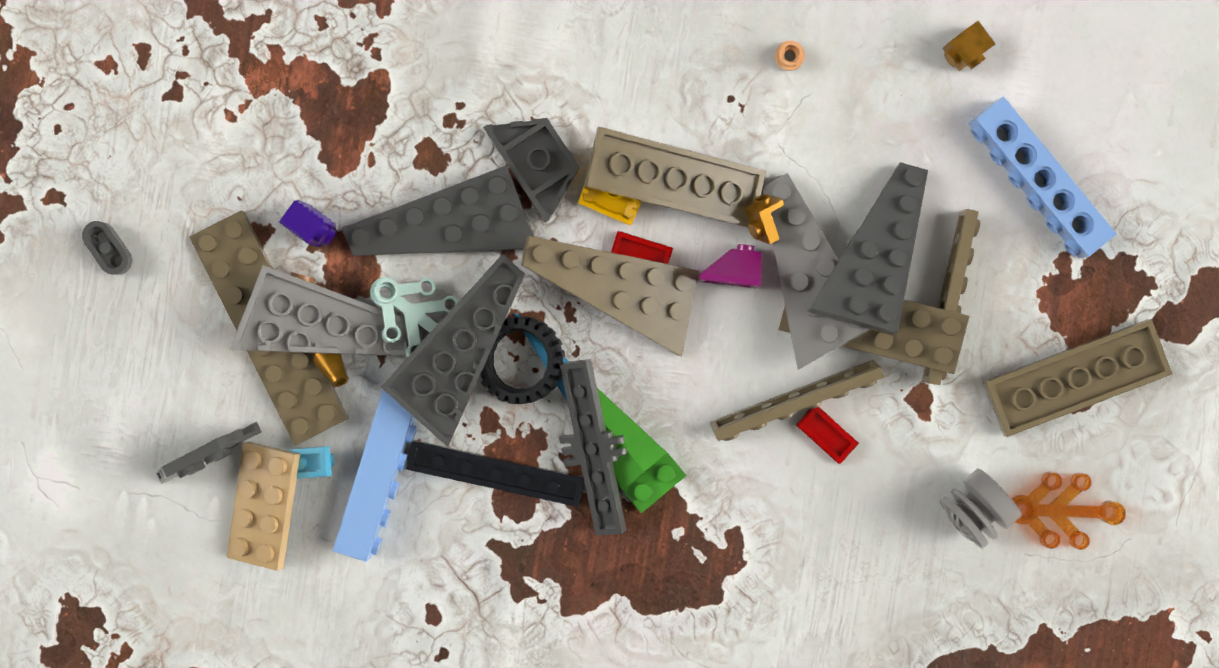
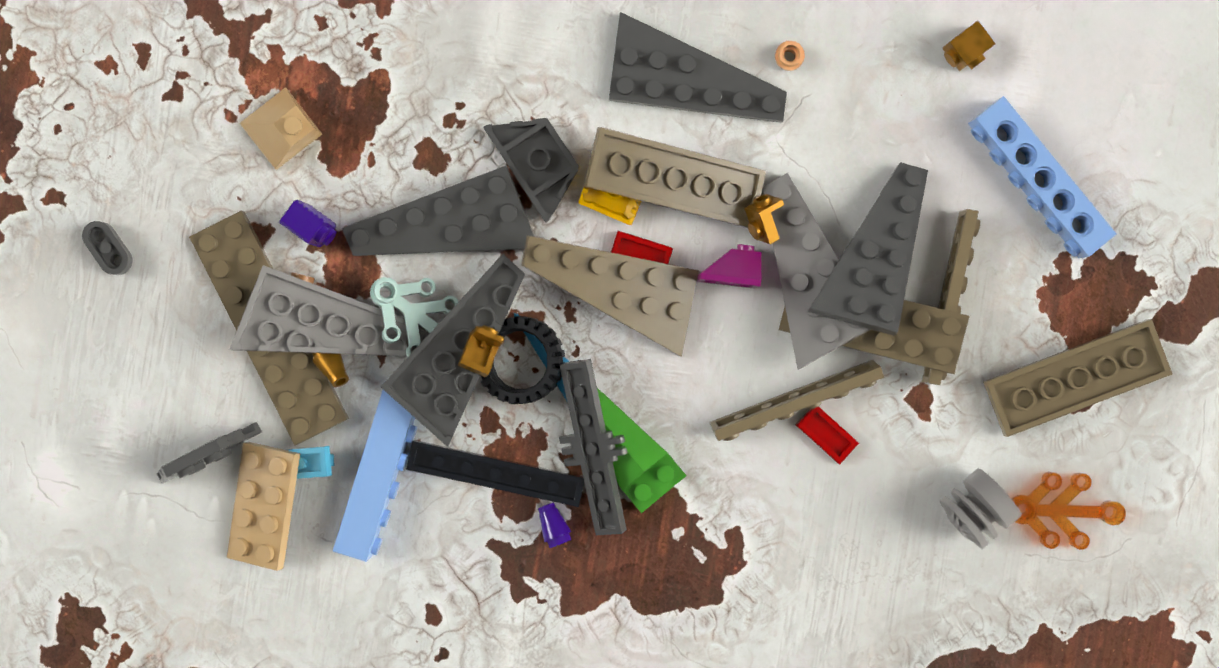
none -> tan slope [240,87,322,170]
none -> pearl gold bracket [458,326,505,377]
none -> dark purple cone [538,502,572,548]
none -> dark grey wing [609,12,787,123]

